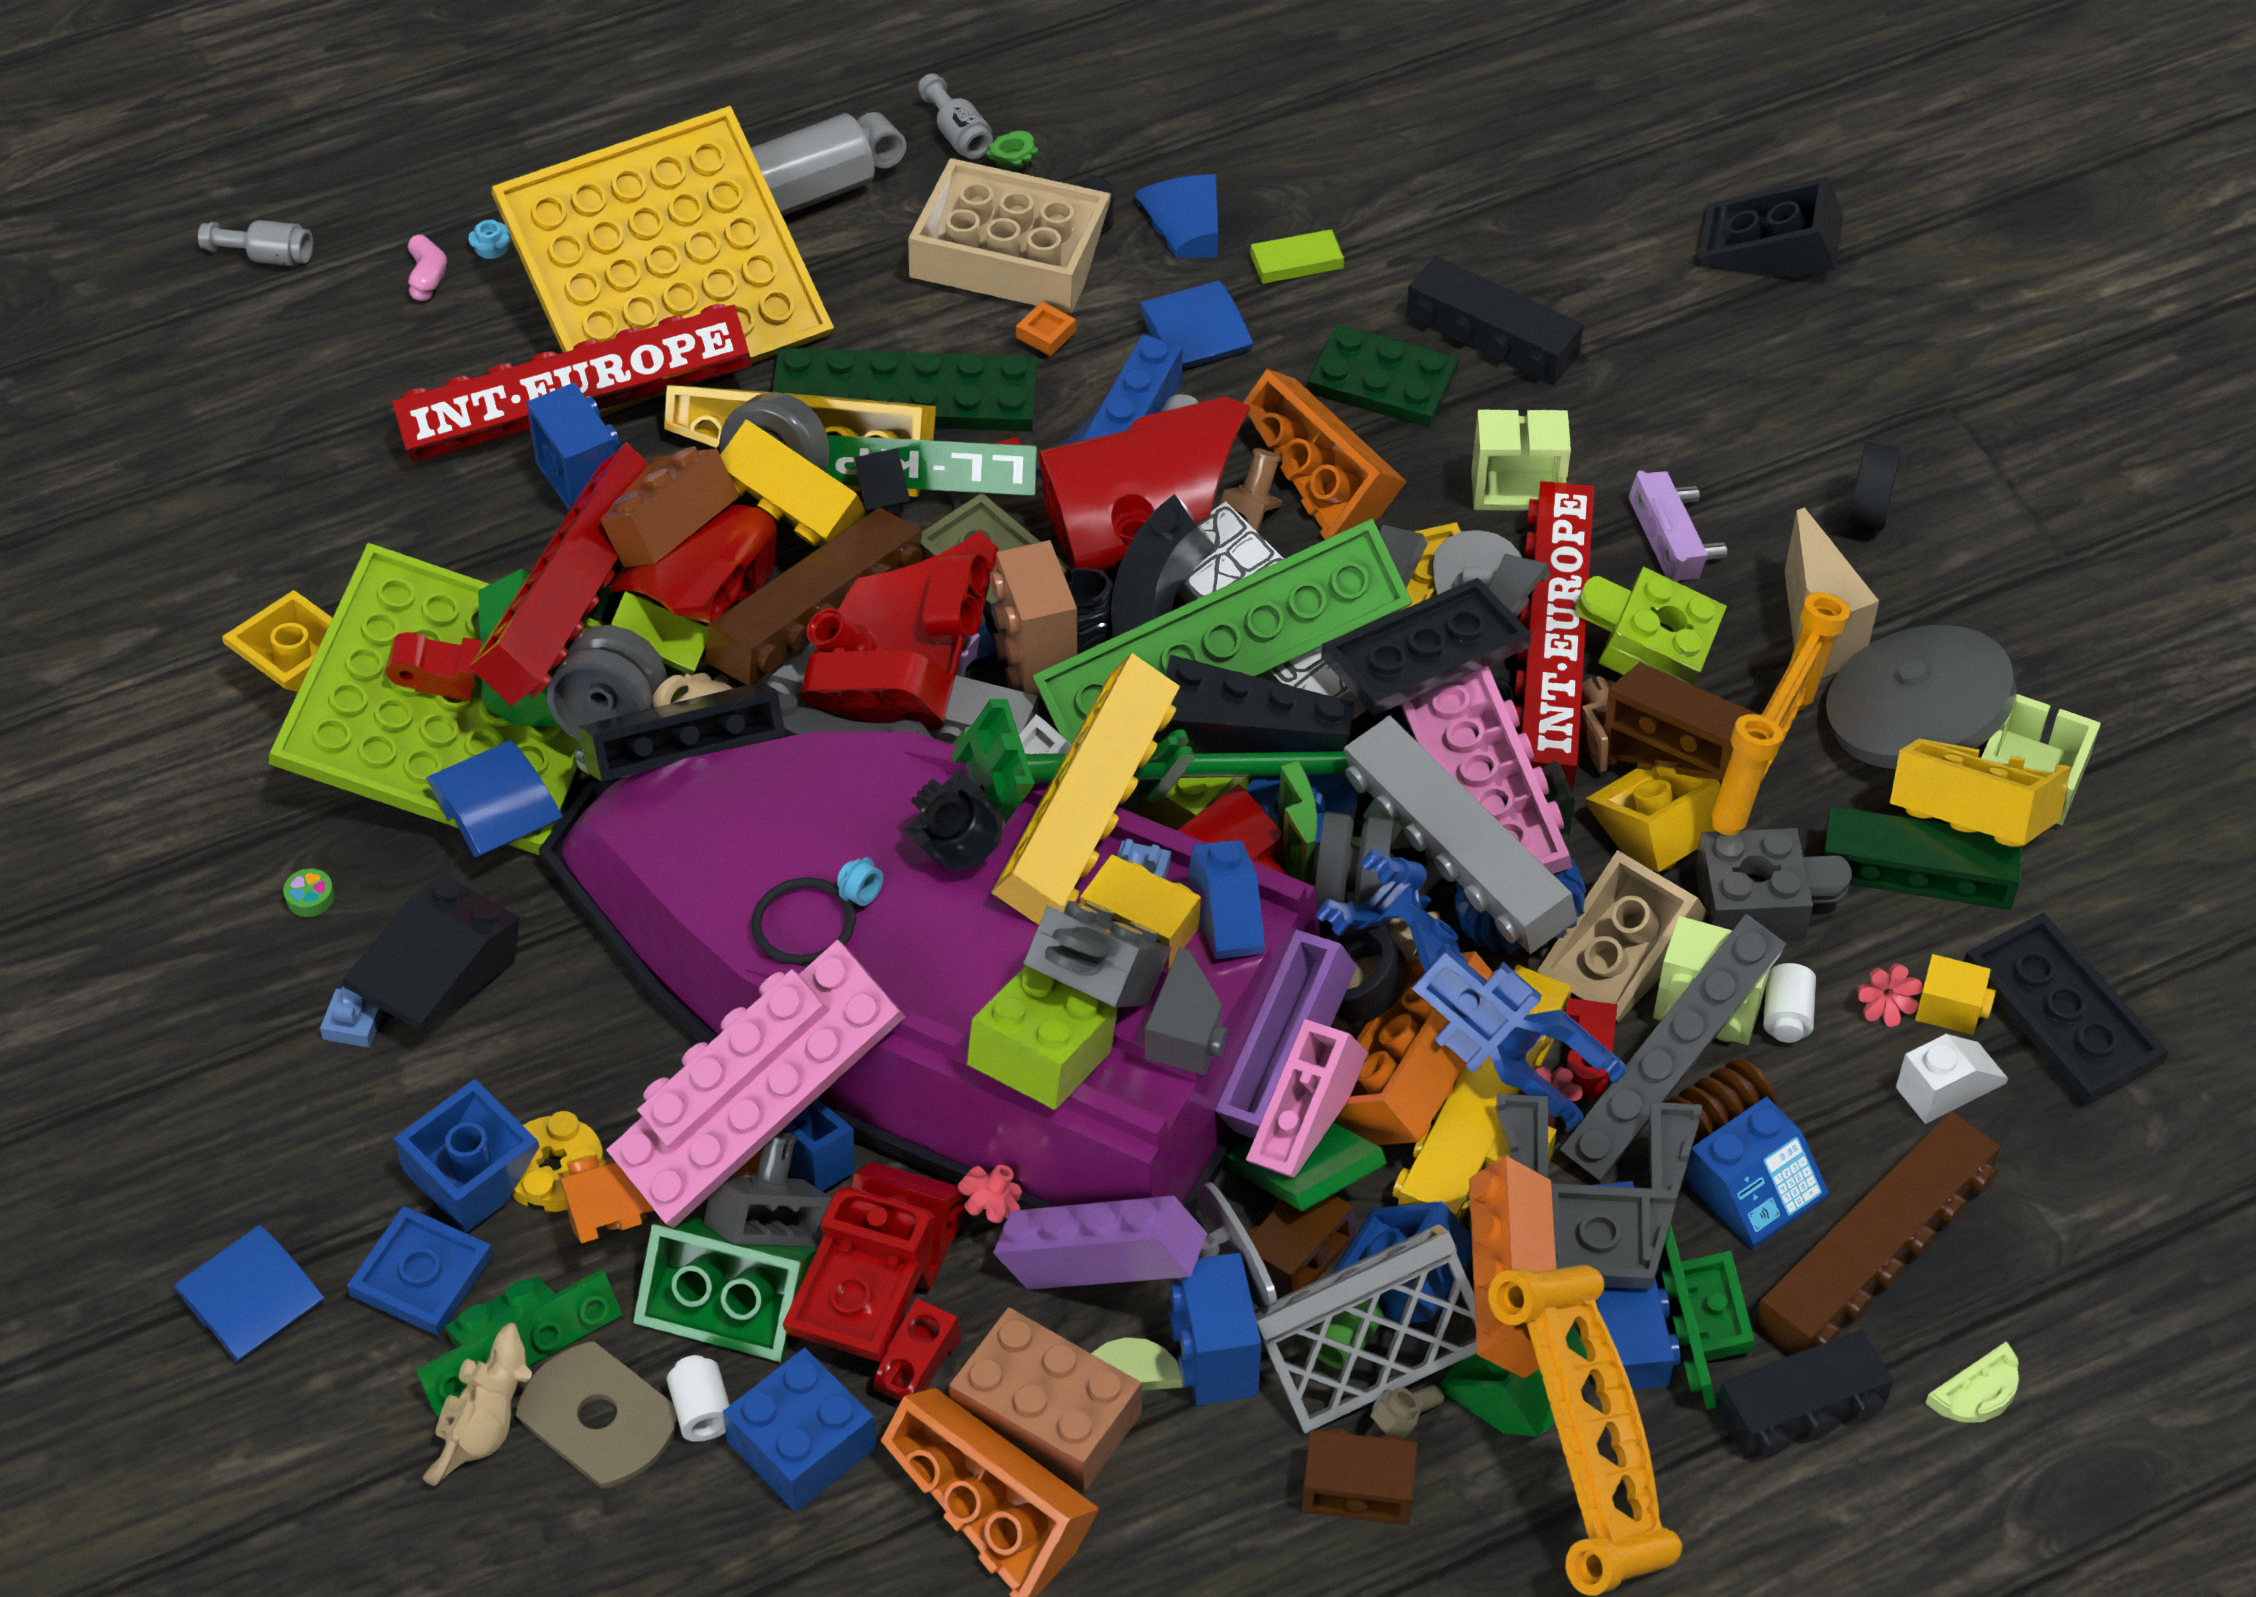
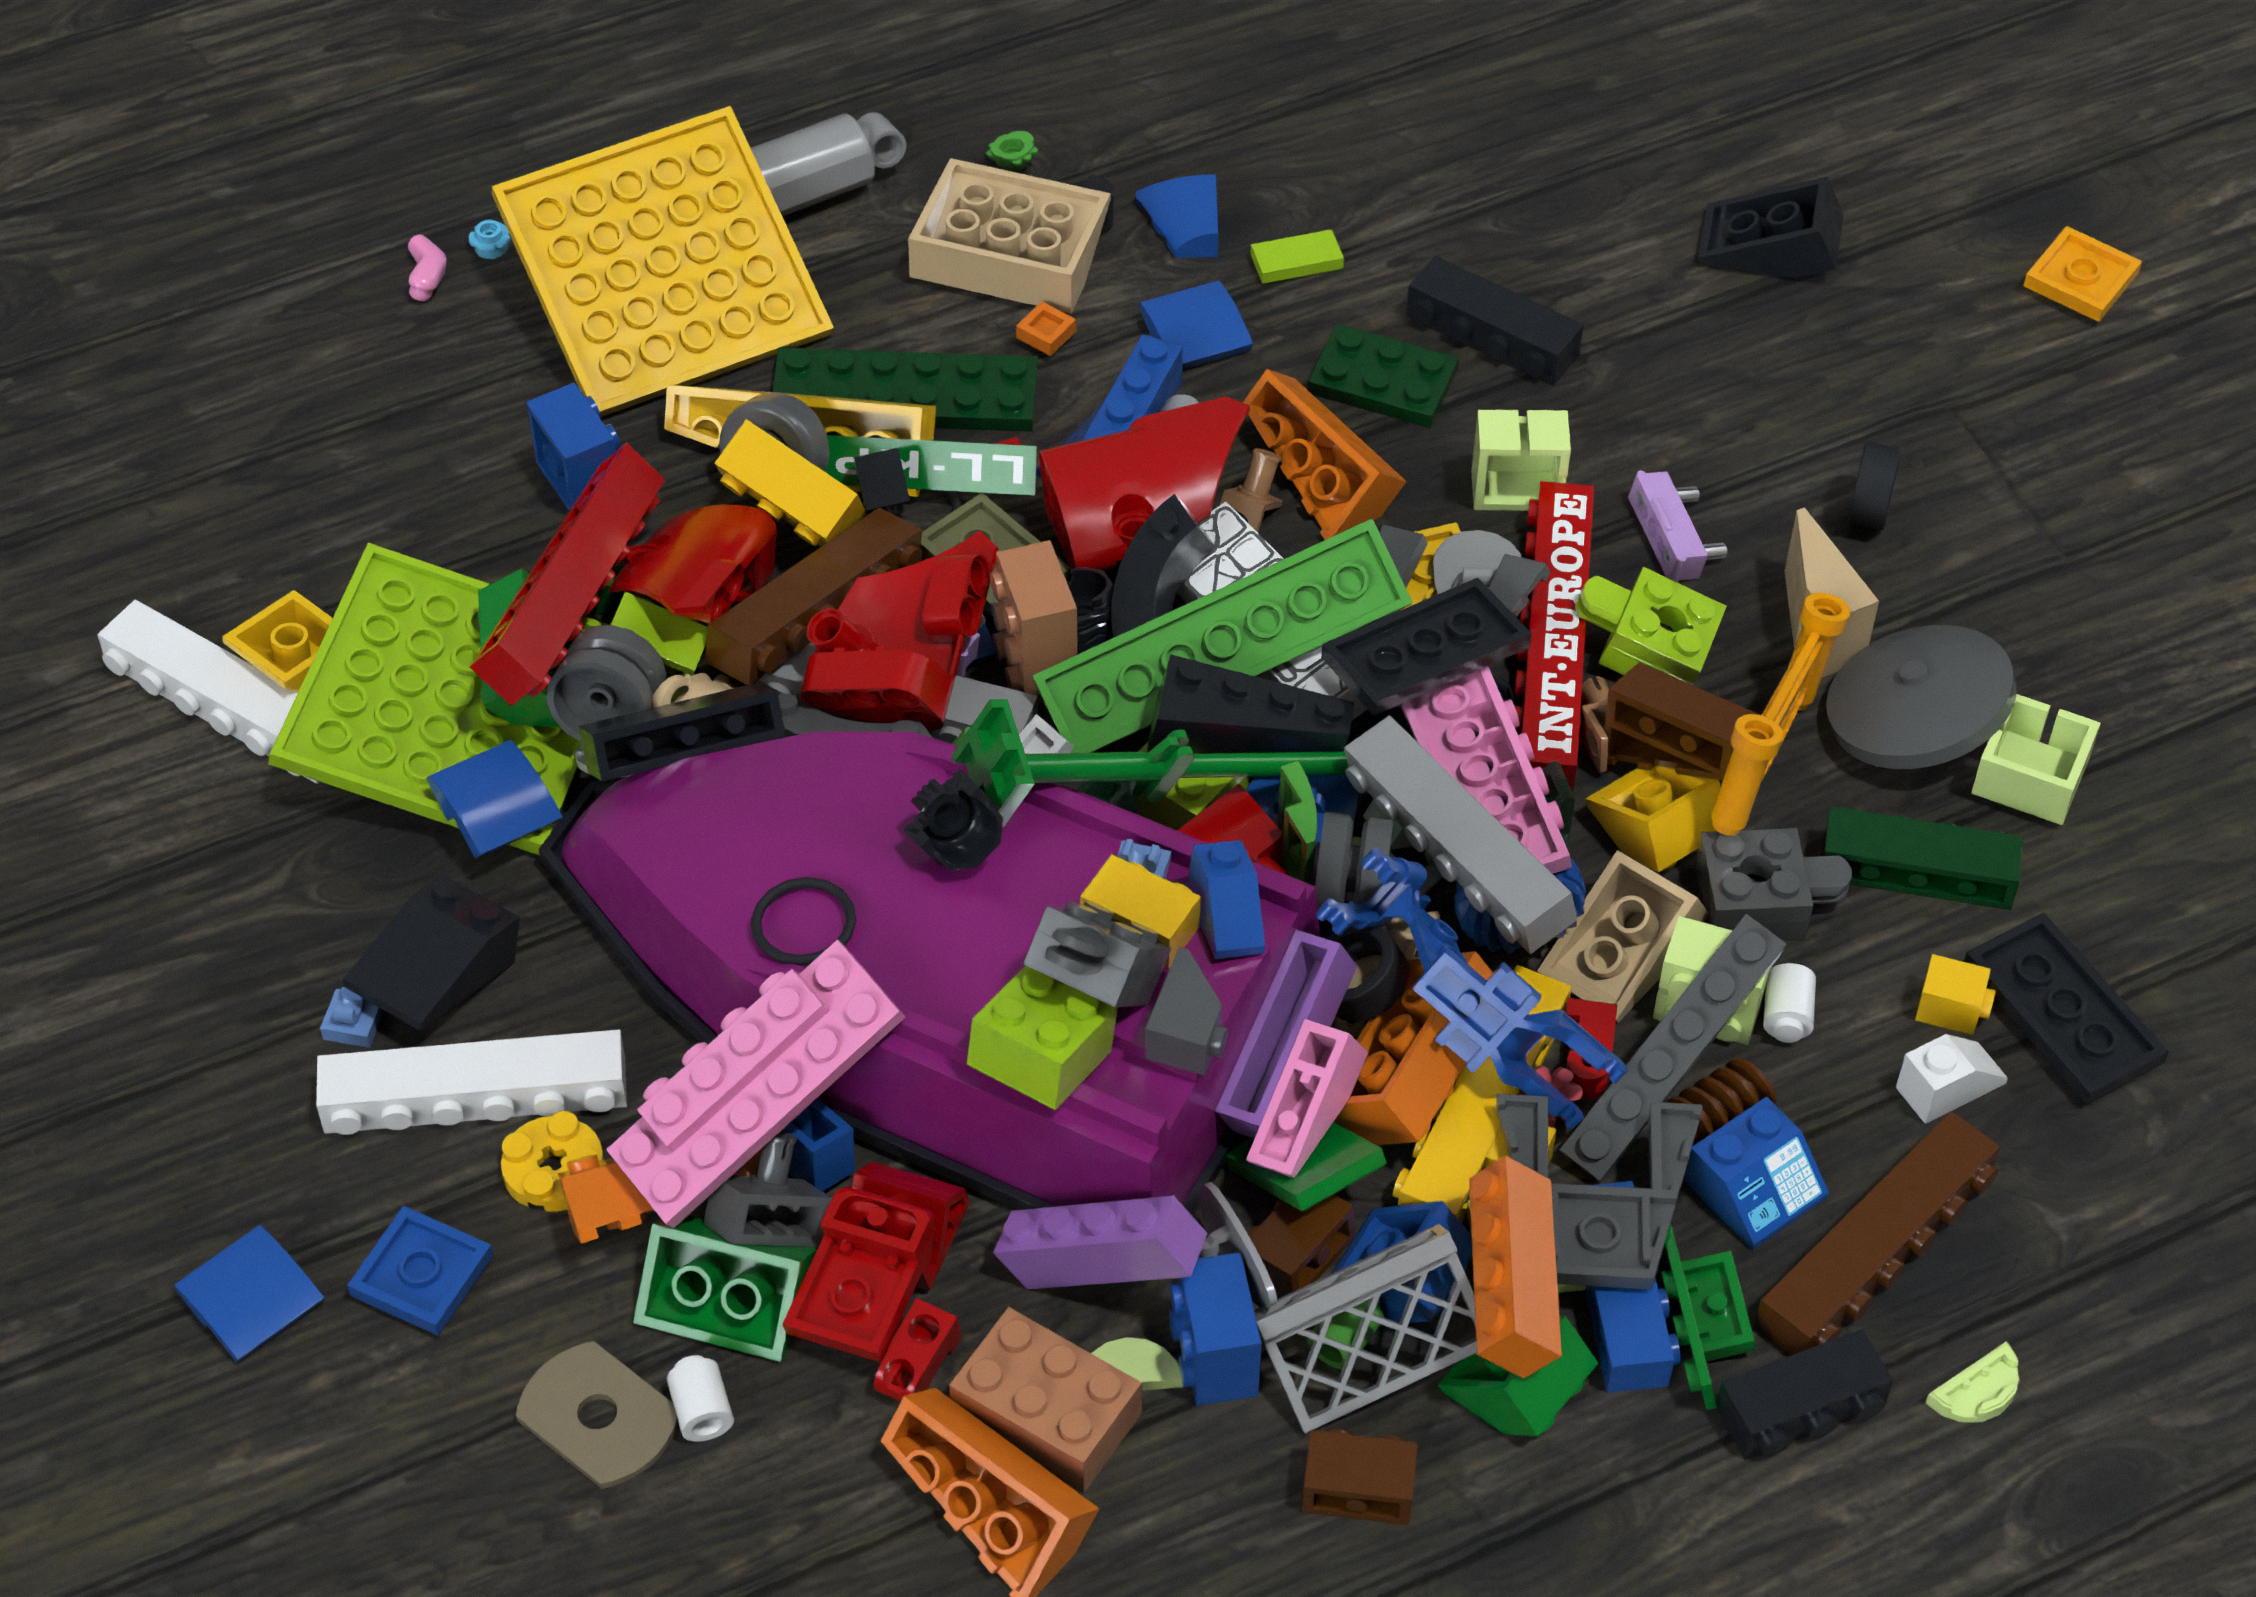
light grey piece [198,220,313,266] -> none
bright green tile [283,868,335,917] -> none
red leg [386,632,482,701] -> none
red brick [392,304,753,463] -> none
blue slope [394,1079,540,1233] -> none
green bracket [415,1269,622,1417] -> none
tan animal [423,1323,532,1486] -> none
dark orange wedge [600,447,739,568] -> none
blue brick [722,1347,877,1512] -> none
medium azure plate [837,857,883,906] -> none
light grey piece [918,74,993,159] -> none
coral plant [958,1165,1022,1223] -> none
yellow brick [991,653,1180,925] -> none
dark tan piece [1364,1385,1444,1438] -> none
light orange piece [1488,1265,1682,1596] -> none
coral plant [1857,963,1923,1027] -> none
yellow wedge [1890,738,2071,847] -> none
none -> white brick [97,600,320,784]
none -> white brick [316,1029,627,1135]
none -> light orange plate [2023,226,2142,322]

